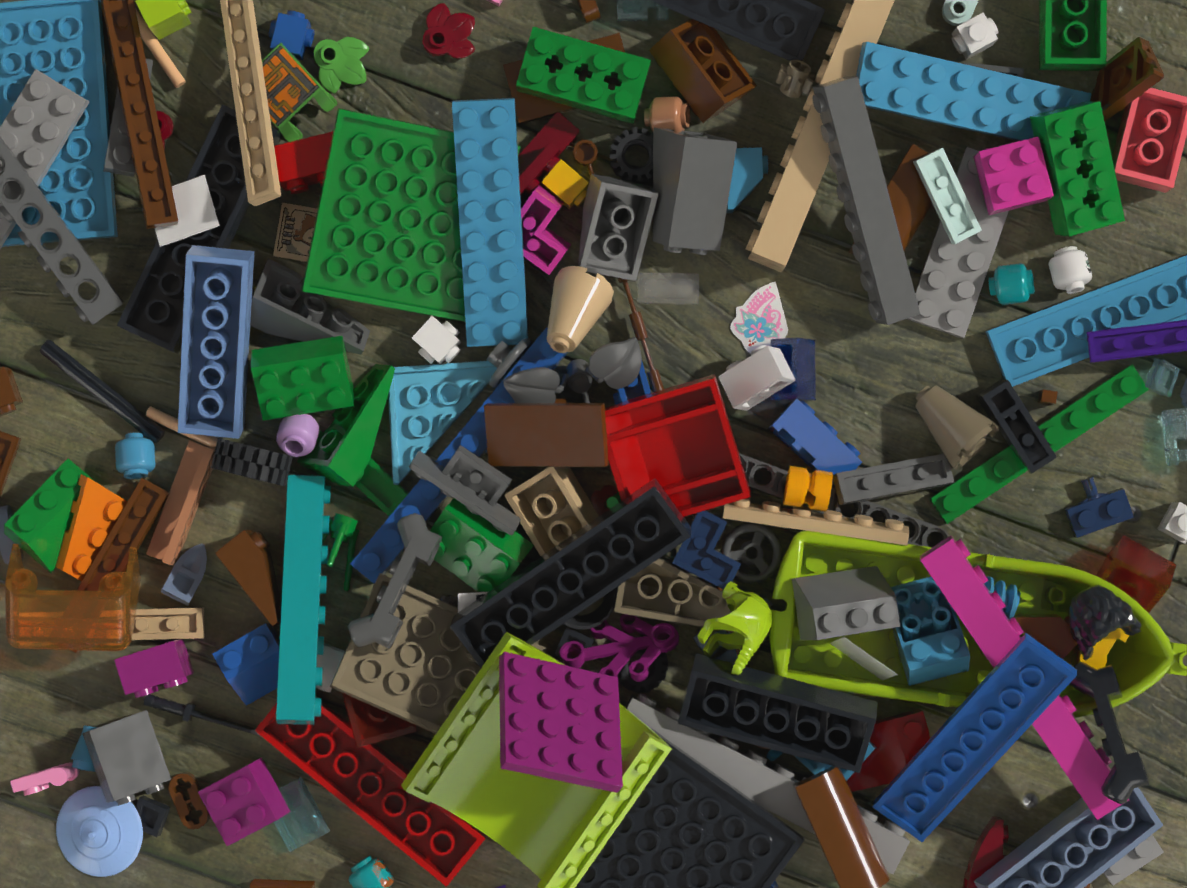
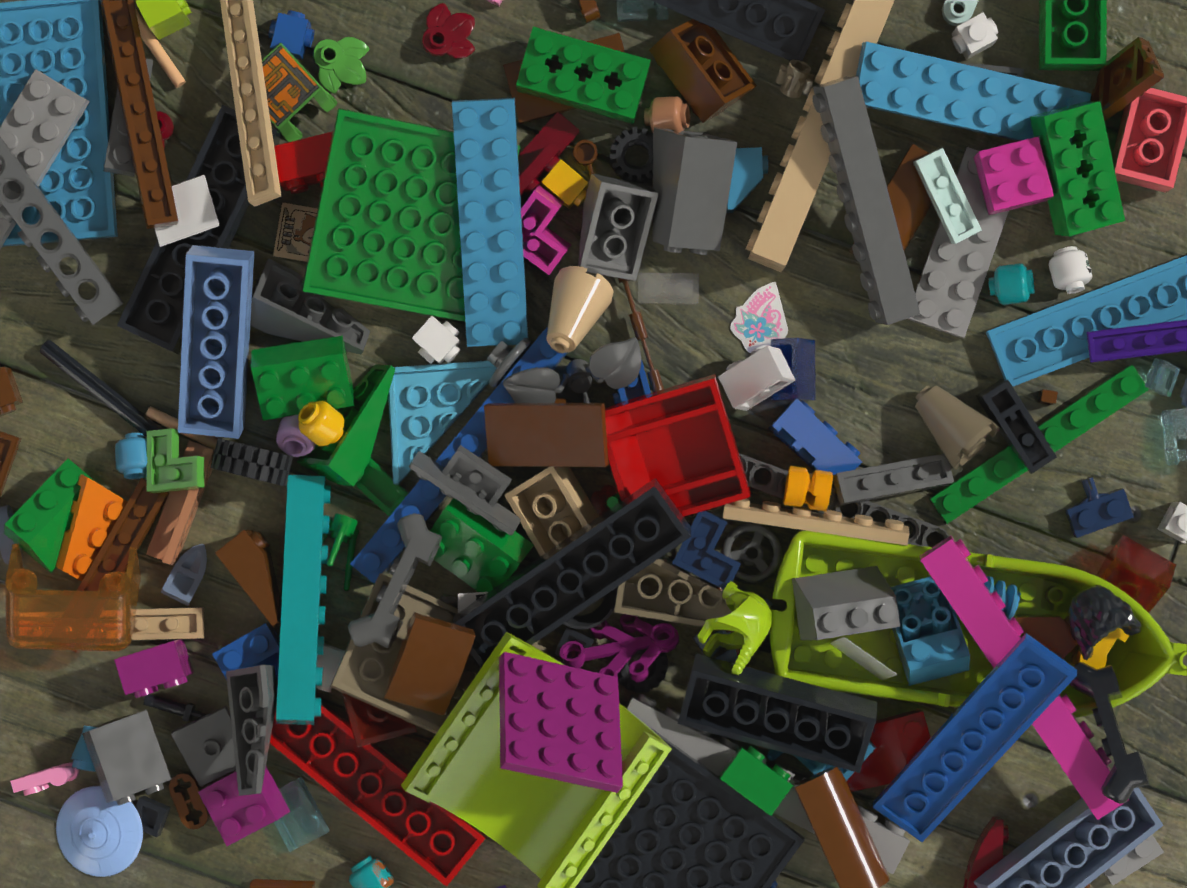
none -> bright green plate [147,428,204,493]
none -> dark grey plate [171,705,236,787]
none -> dark grey wedge [226,665,278,796]
none -> yellow head [298,400,344,447]
none -> reddish brown slope [384,612,476,715]
none -> green piece [719,746,793,816]

